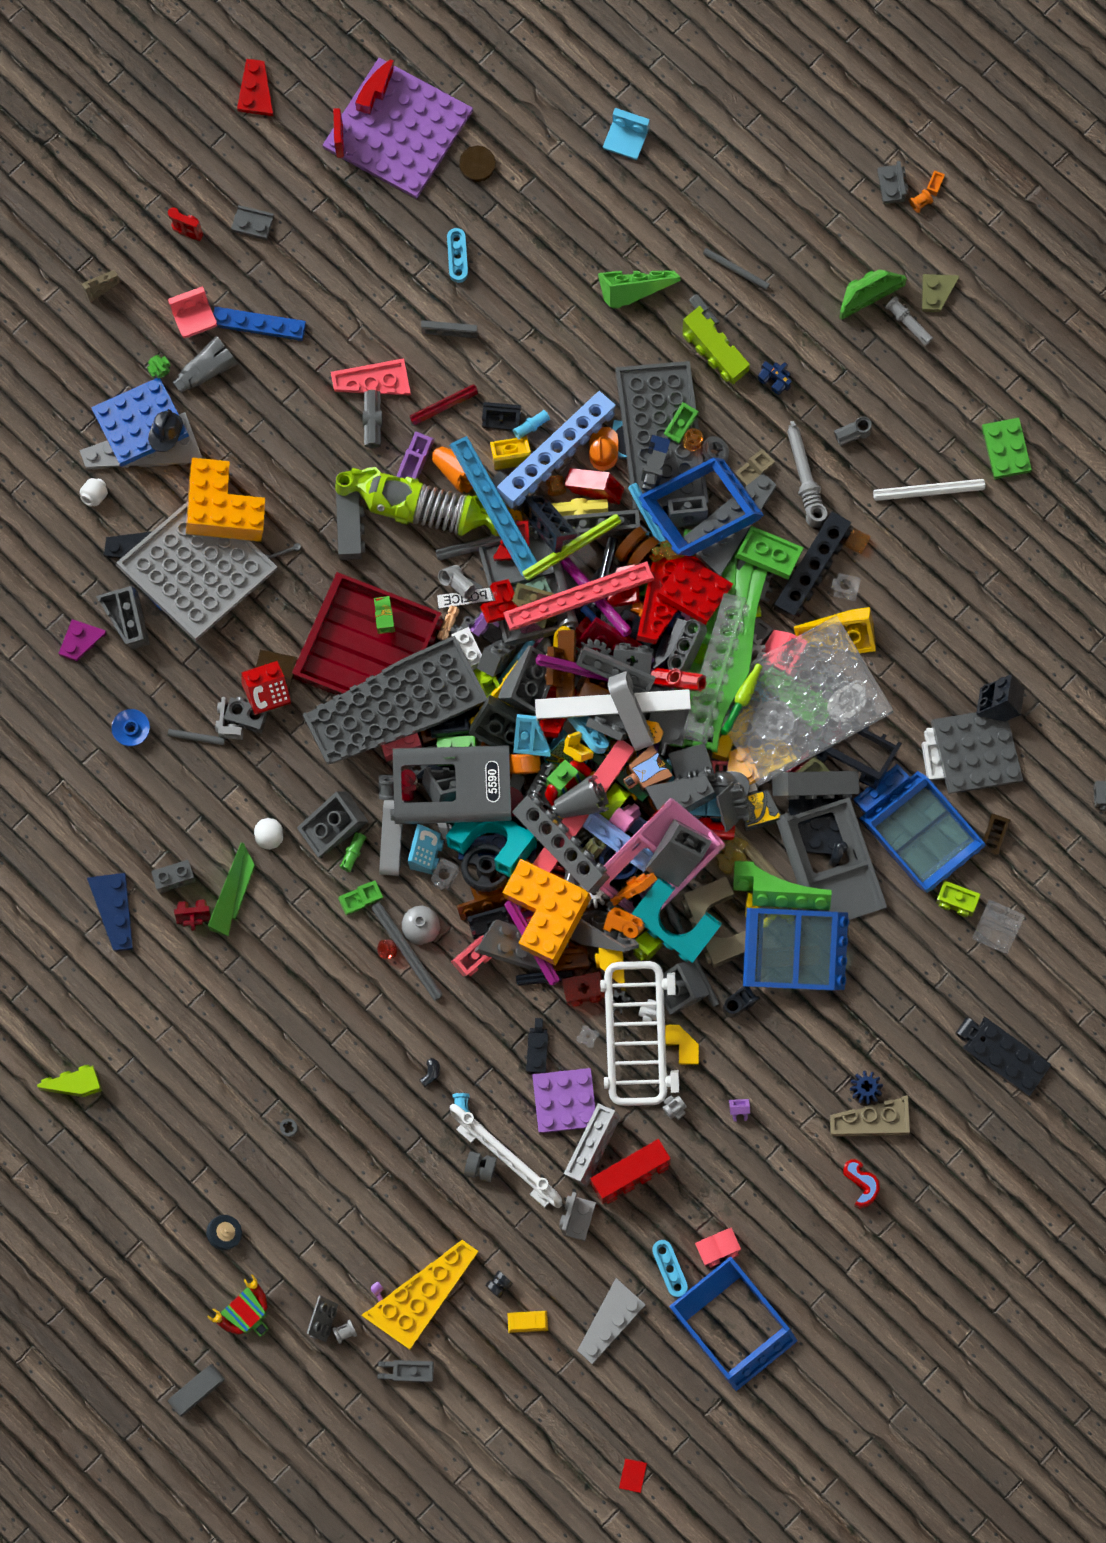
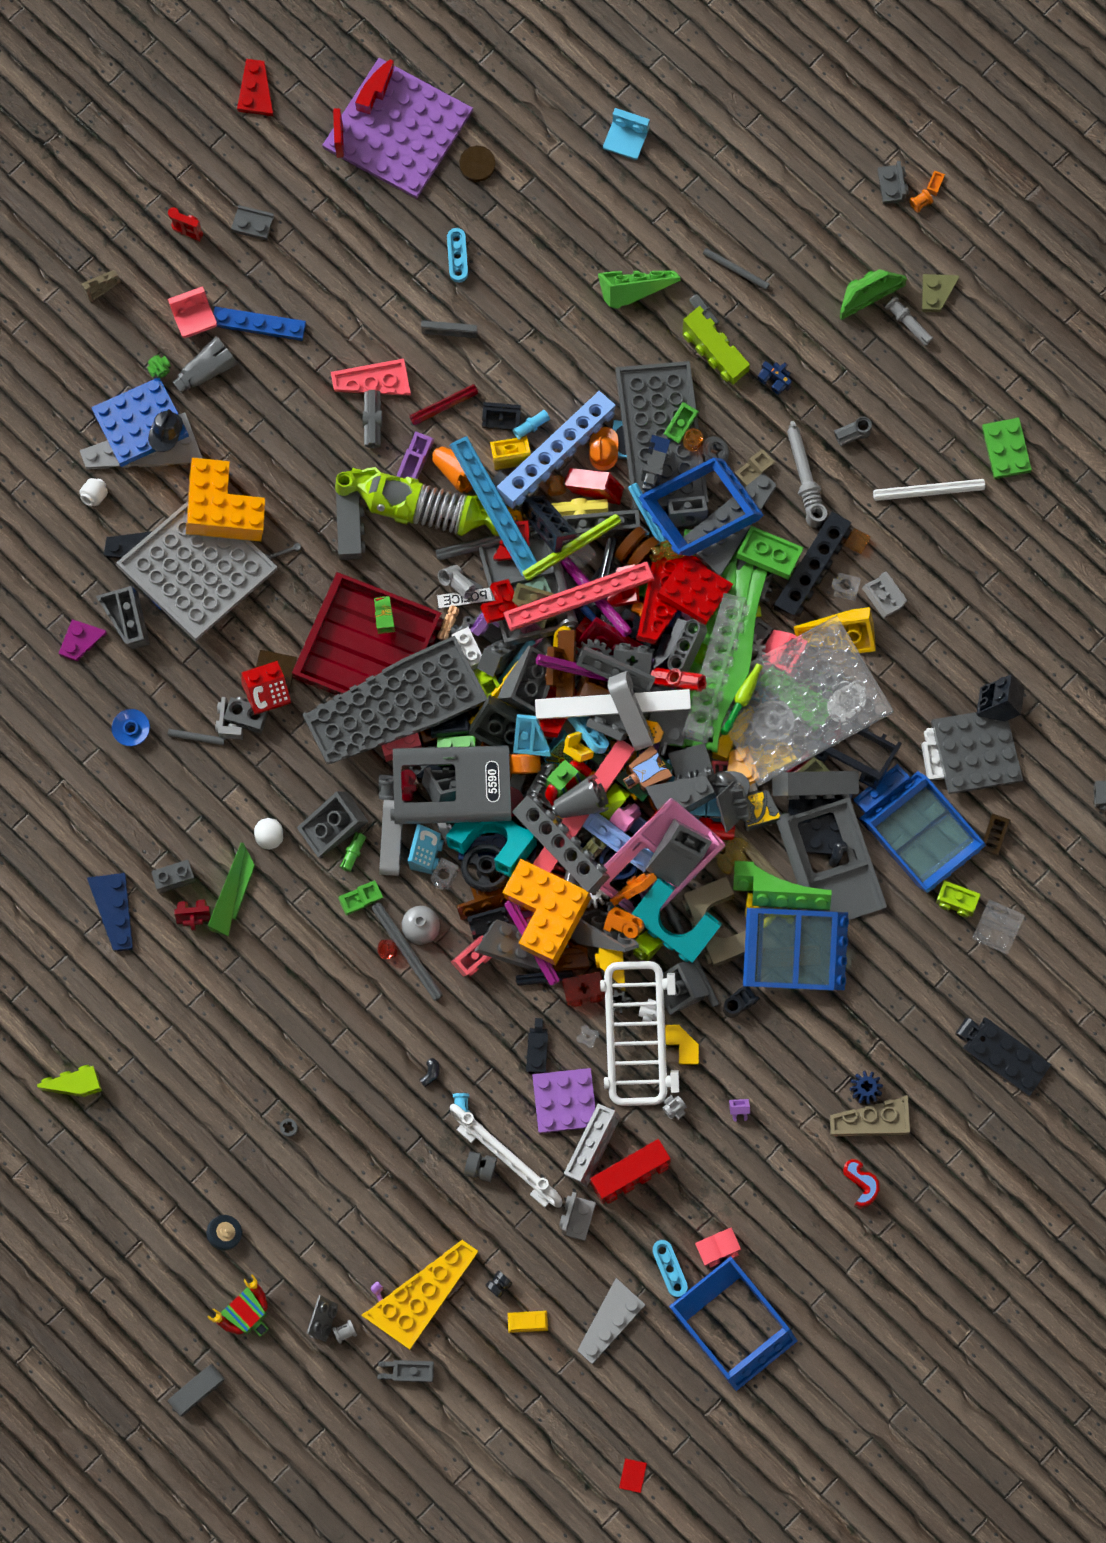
none -> light grey bracket [862,572,907,618]

